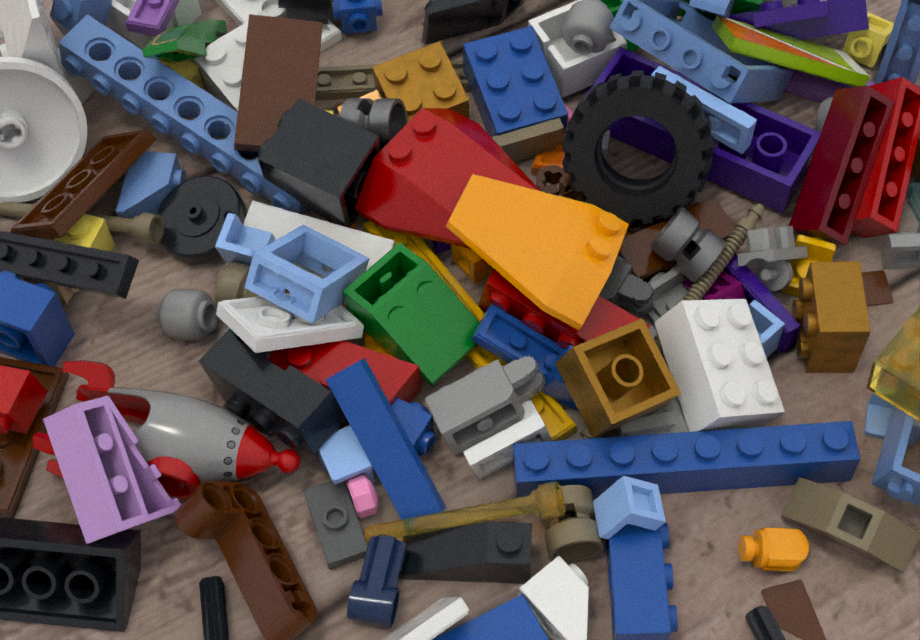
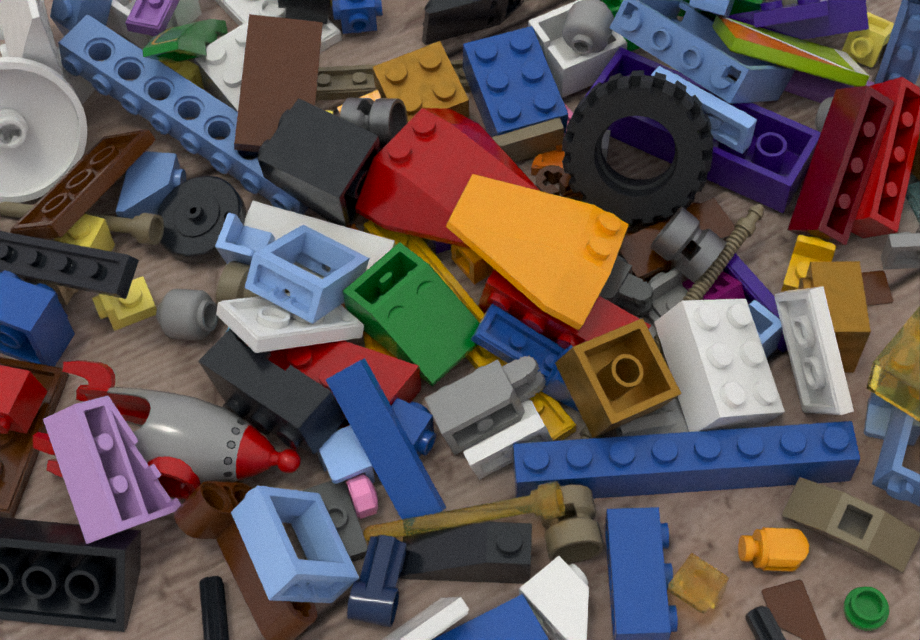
light blue panel [593,476,666,539] -> none
light grey hips [737,226,808,291] -> none
none -> light yellow bracket [92,276,157,331]
none -> light blue window [231,485,359,603]
none -> clear yellow bracket [668,552,729,613]
none -> white tile [774,286,854,415]
none -> green plate [843,586,889,631]

